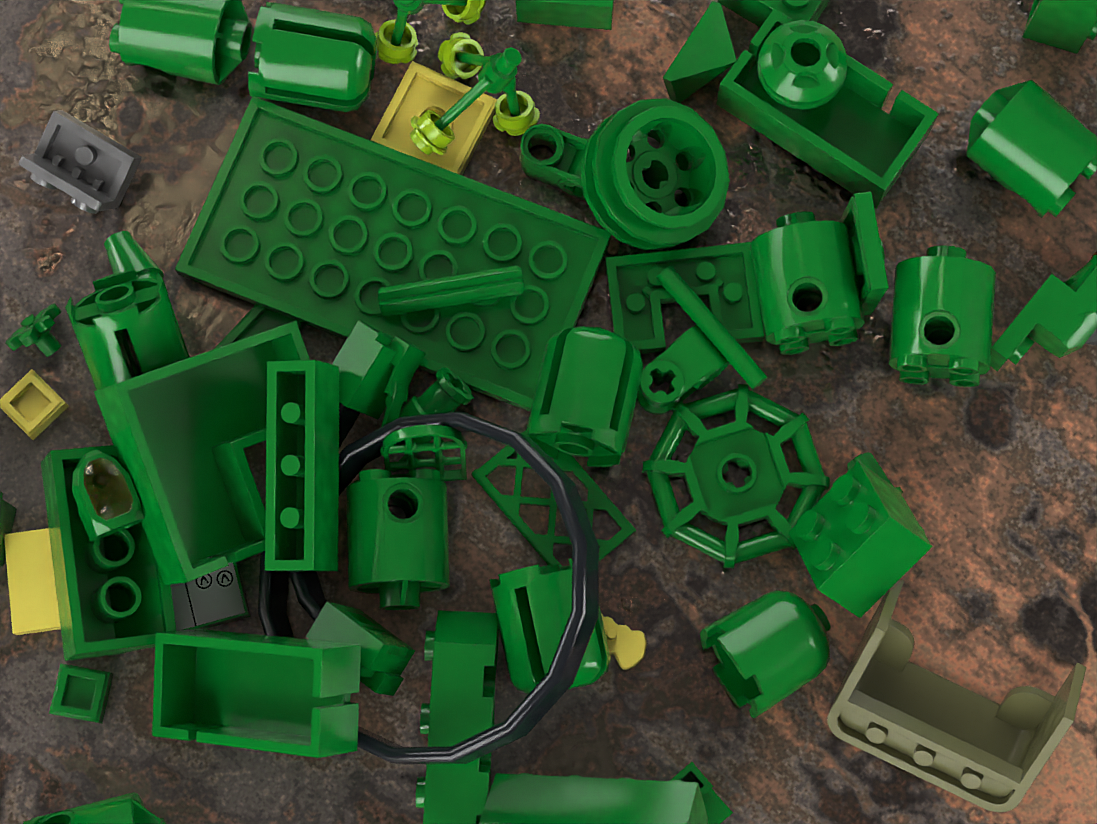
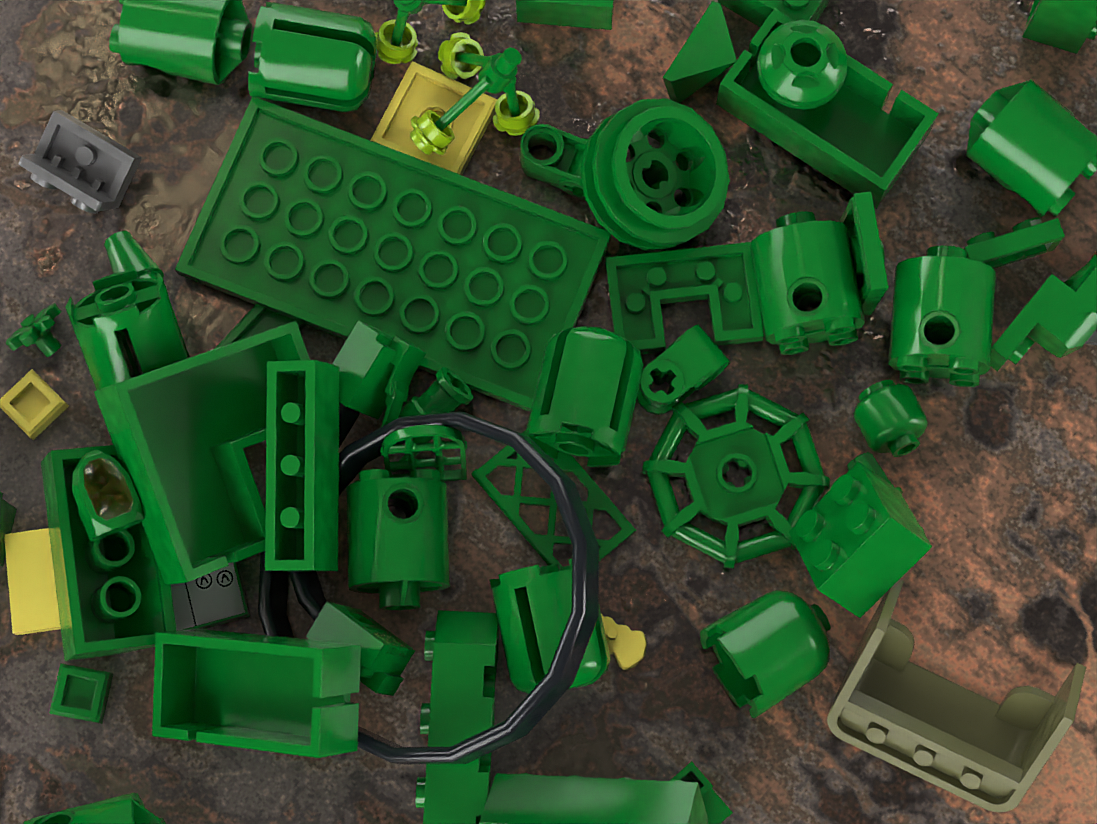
green axle [378,265,525,316] -> none
green bar [656,265,768,390] -> none
none -> green head [853,380,928,457]
none -> green piece [964,217,1065,269]

